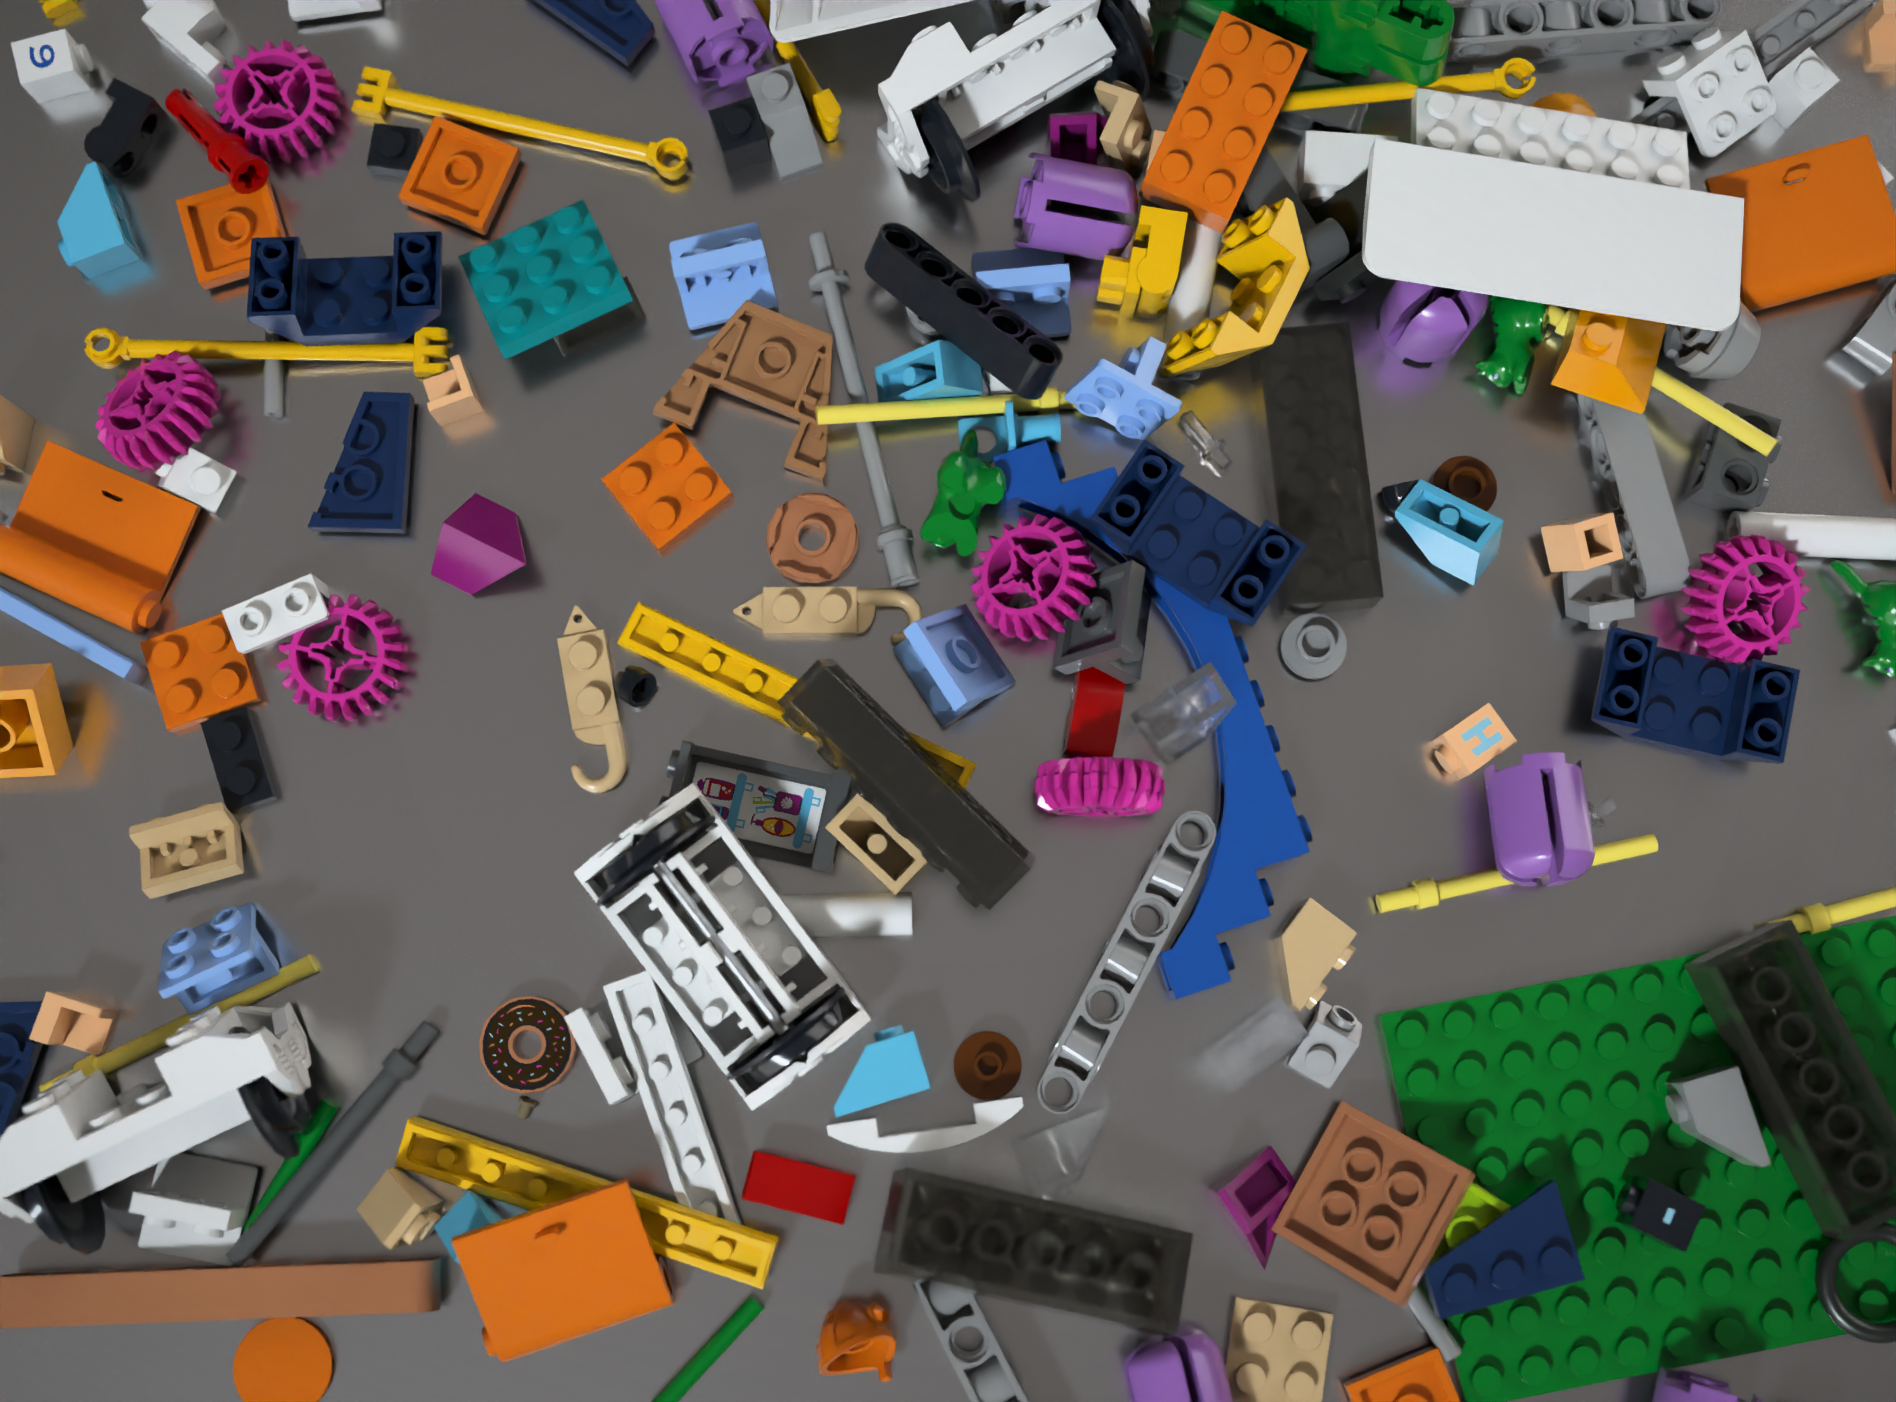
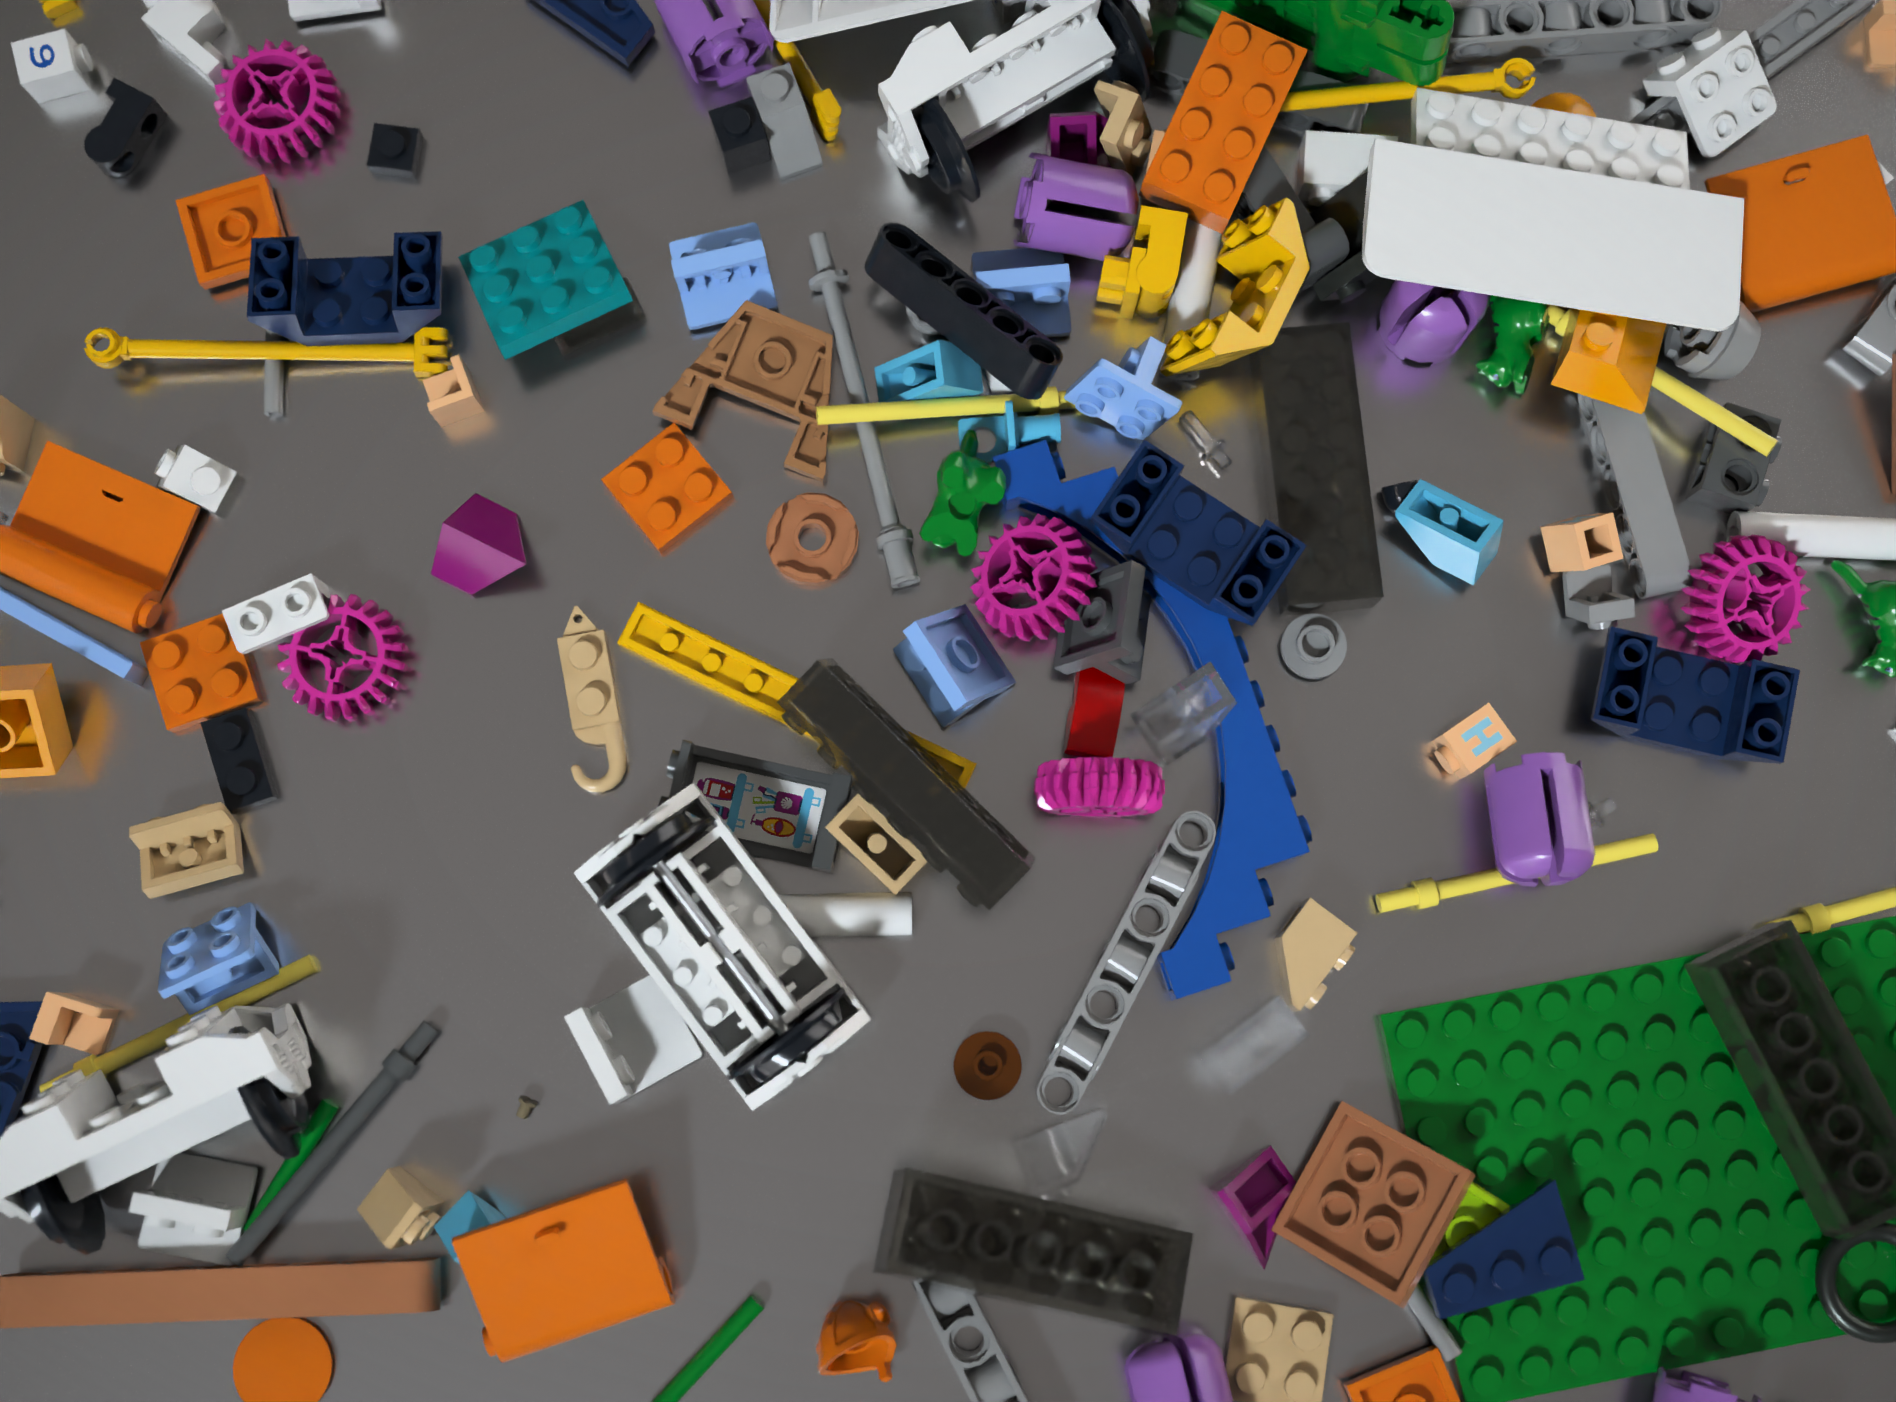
medium azure slope [57,161,141,279] -> none
dark pink gear [95,351,221,472] -> none
red pin [165,88,269,194] -> none
dark blue wing [308,392,414,533] -> none
yellow hinge [351,66,690,179] -> none
yellow tile [395,1116,780,1289] -> none
orange plate [398,116,522,236] -> none
tile [479,996,578,1094] -> none
white plate [603,970,742,1225] -> none
black hinge [614,665,657,707] -> none
tan plate [733,587,923,643] -> none
red slope [741,1150,855,1225] -> none
white slope [827,1096,1024,1153] -> none
medium azure slope [833,1025,931,1117] -> none
light grey bracket [1287,1001,1362,1089] -> none
reddish brown piece [1431,456,1497,512] -> none
black brick [1615,1176,1705,1252] -> none
light grey slope [1665,1066,1771,1167] -> none
white brick [1768,47,1840,130] -> none

